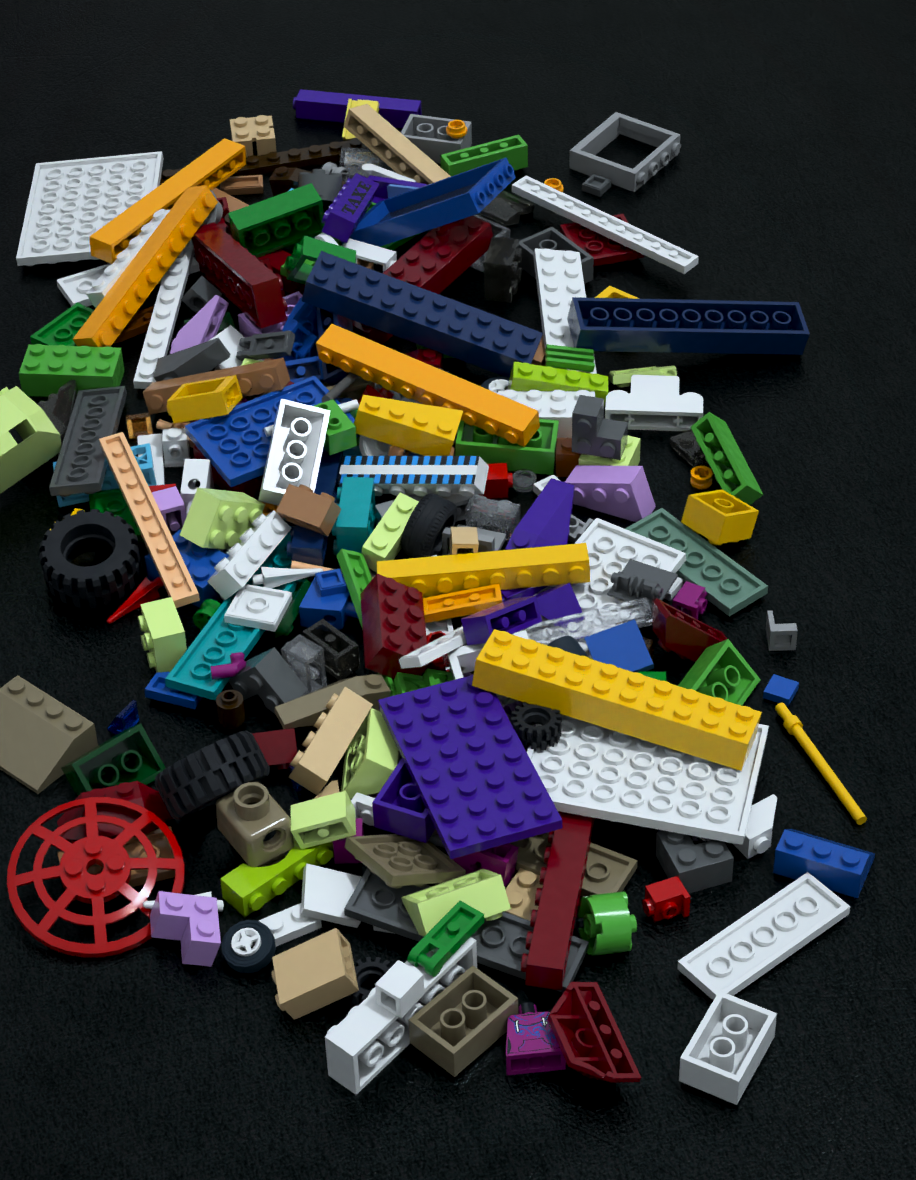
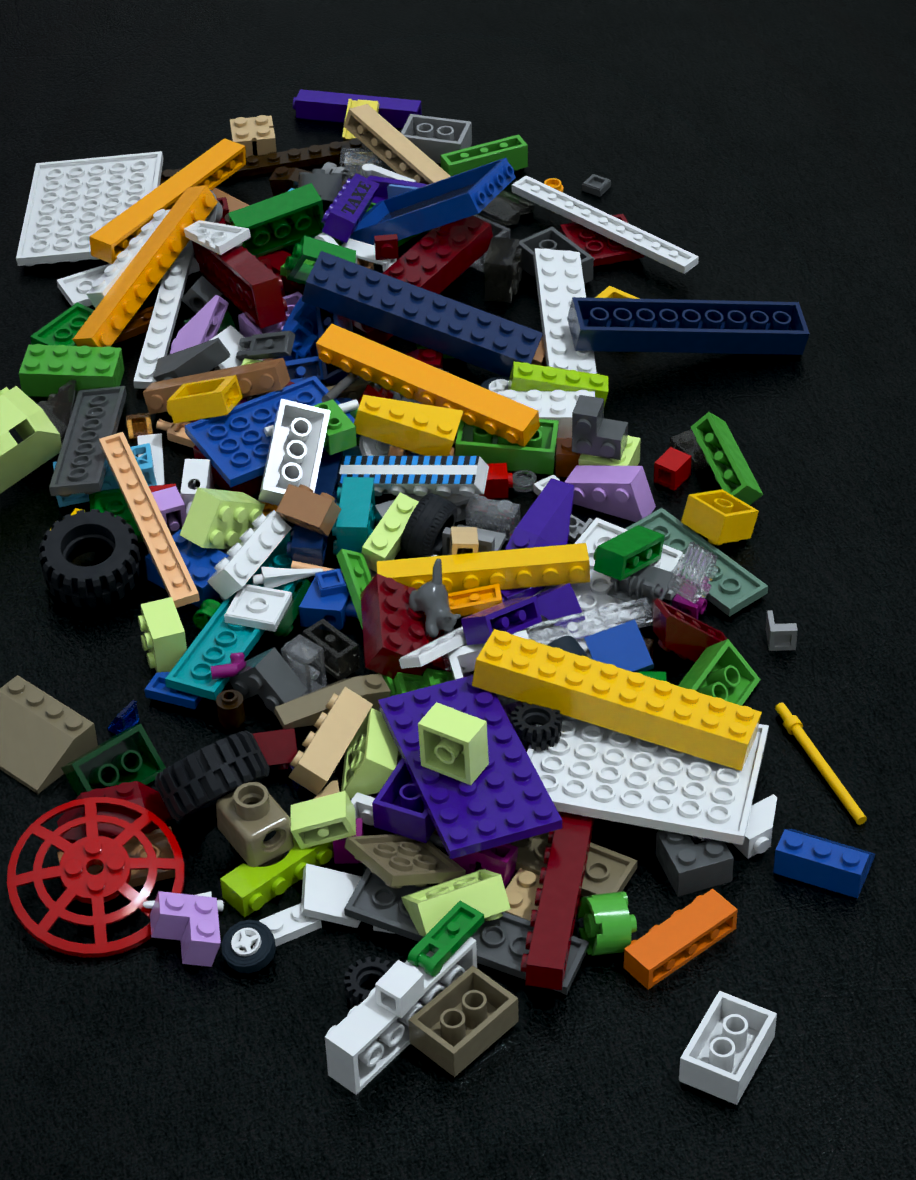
red piece [107,577,164,624] -> none
white brick [162,428,190,467] -> none
medium nougat tile [220,175,264,195] -> none
tan brick [271,928,359,1020] -> none
light orange plate [446,120,467,139] -> none
magenta torso [506,1002,566,1075] -> none
bright green tile [545,344,595,372] -> none
dark red wedge [547,982,641,1082] -> none
light grey window [569,112,681,192] -> none
white brick [605,375,703,432] -> none
yellowish green hinge [609,365,677,387] -> none
red brick [642,876,690,922] -> none
white plate [677,872,850,1001] -> none
light orange bush [690,465,713,489] -> none
blue tile [763,674,799,706] -> none
none -> white wing [184,220,251,255]
none -> dark red plate [374,234,399,260]
none -> dark grey animal [409,559,461,638]
none -> yellowish green brick [418,702,489,785]
none -> green brick [594,525,665,581]
none -> orange brick [624,889,738,990]
none -> red brick [654,447,692,491]
none -> clear brick [667,542,718,604]

